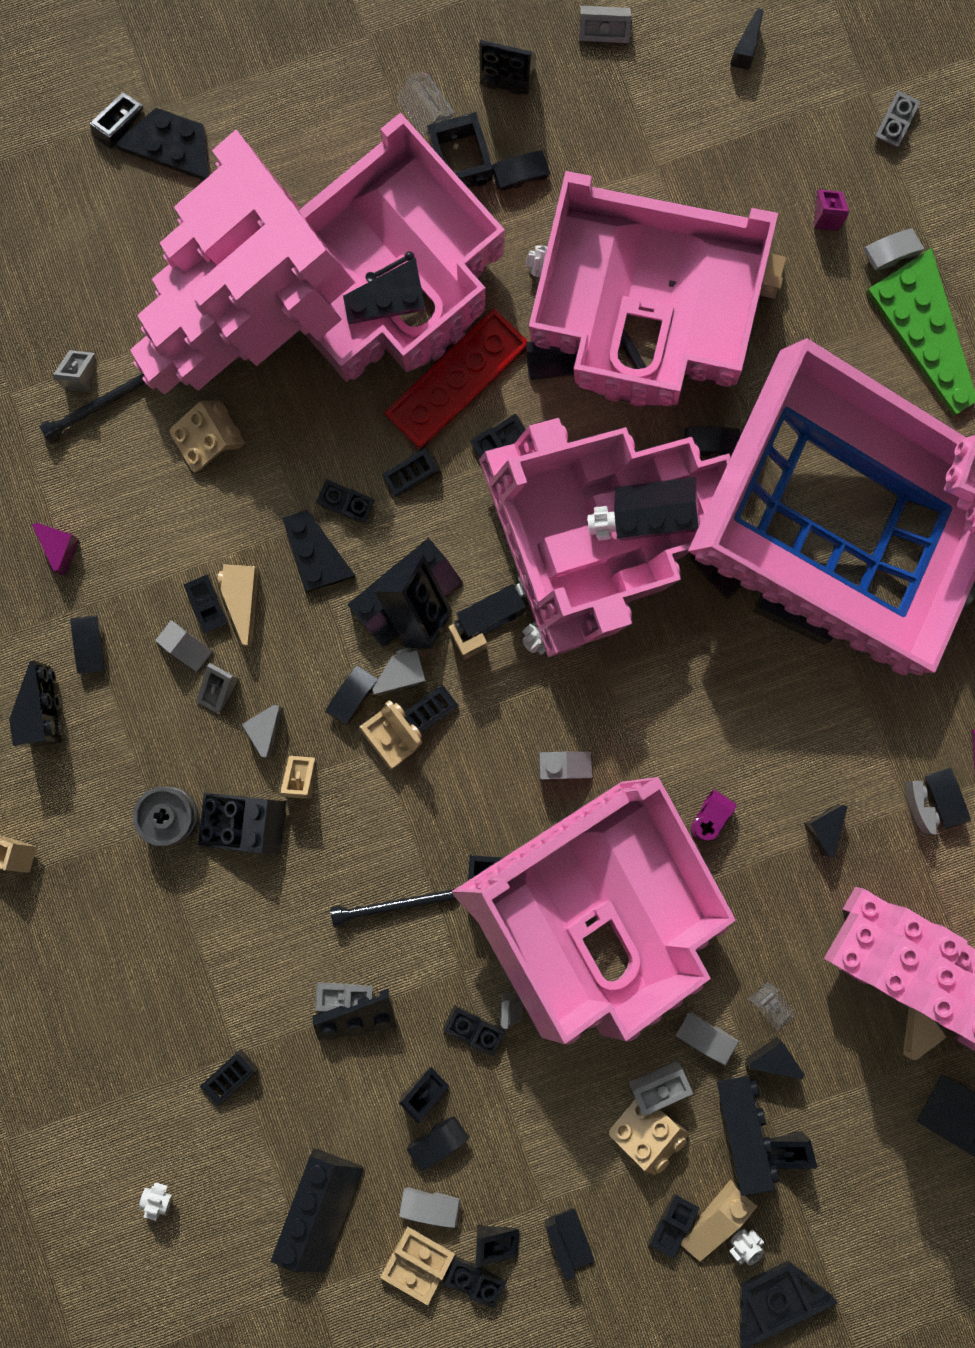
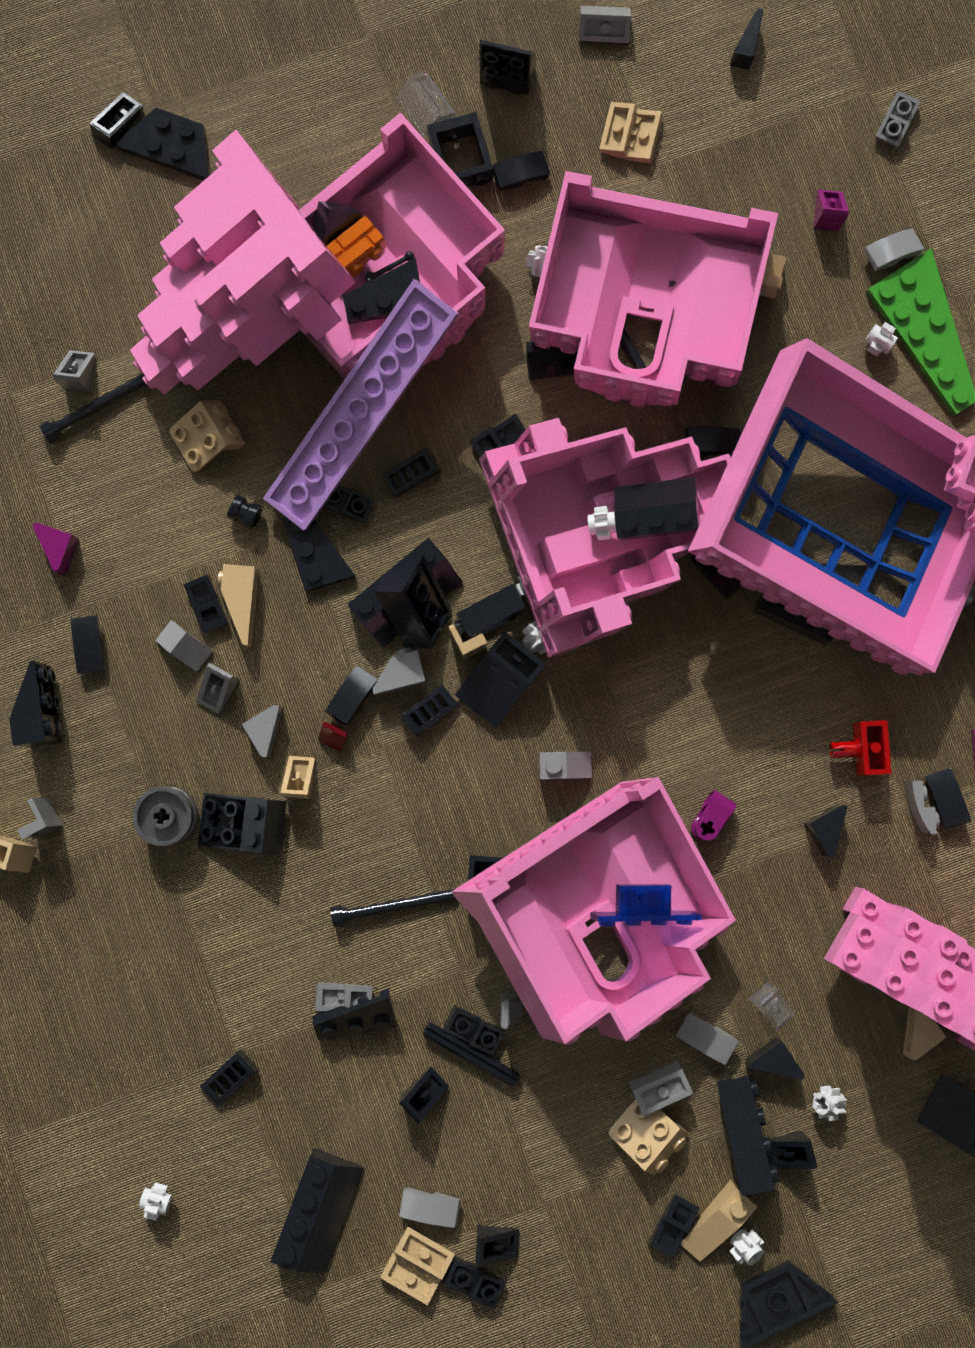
tan bracket [359,700,422,770] -> none
red tile [384,308,528,451] -> none
black slope [406,1116,469,1171] -> none
black panel [544,1208,594,1280] -> none
none -> light grey panel [17,797,63,840]
none -> black wheel [227,495,263,529]
none -> lavender plate [263,279,459,531]
none -> black slope [313,201,364,246]
none -> dark red slope [318,722,350,751]
none -> orange brick [327,216,386,277]
none -> black axle [423,1022,520,1087]
none -> black slope [455,631,546,728]
none -> clear blue bracket [590,884,702,926]
none -> tan slope [599,102,663,164]
none -> white gear [812,1085,847,1121]
none -> red brick [829,720,892,776]
none -> white gear [865,322,898,356]

